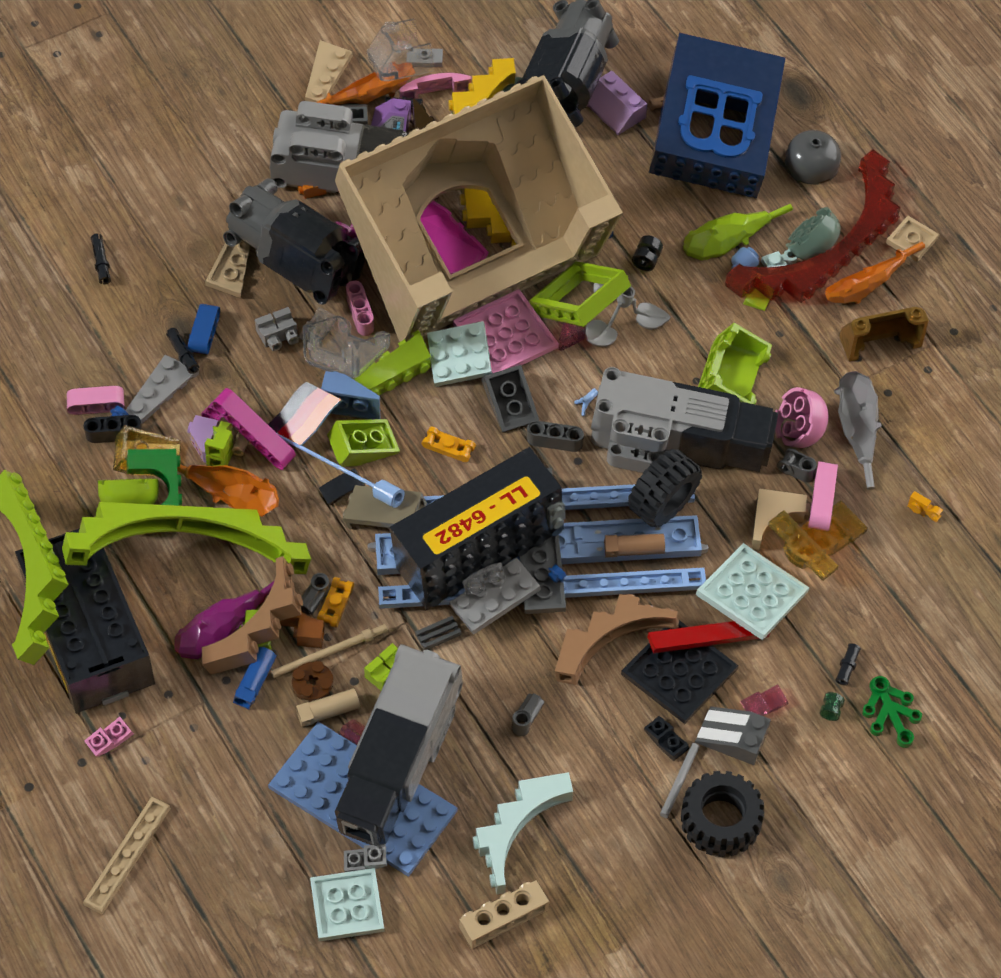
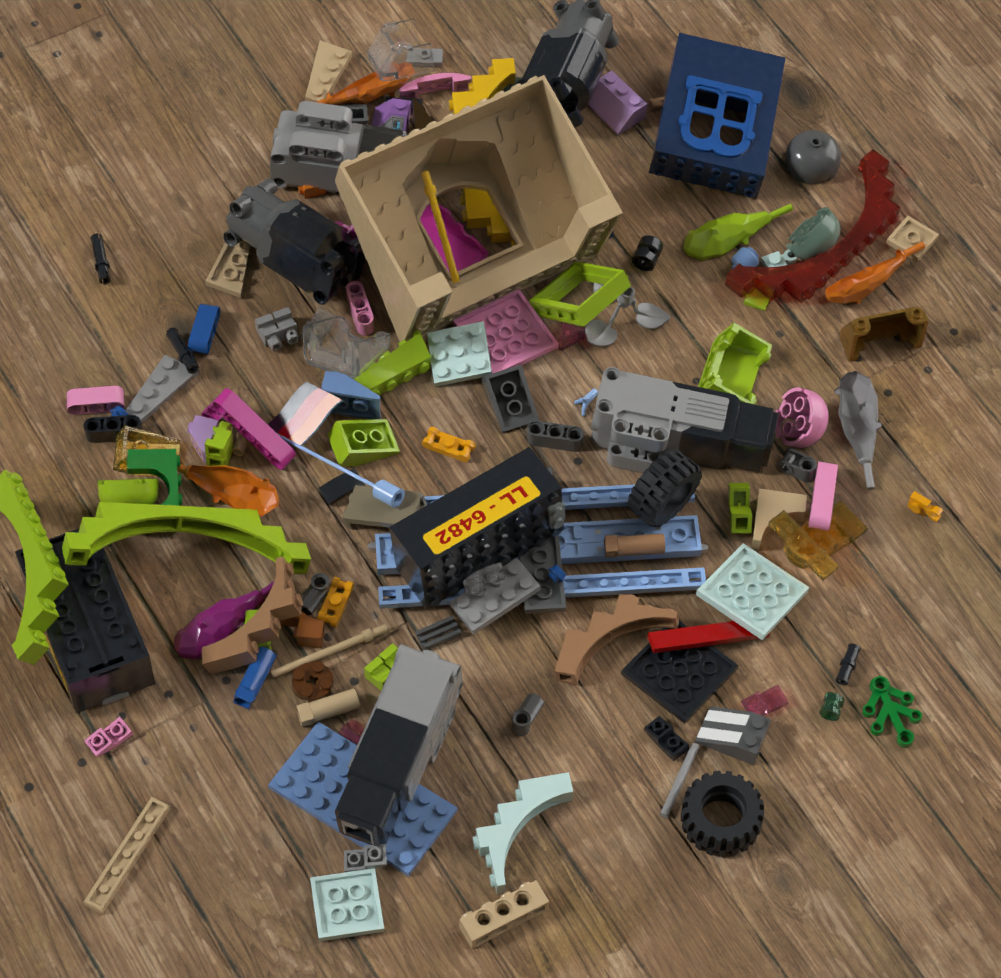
none -> yellow bar [421,170,460,283]
none -> lime brick [728,483,752,533]

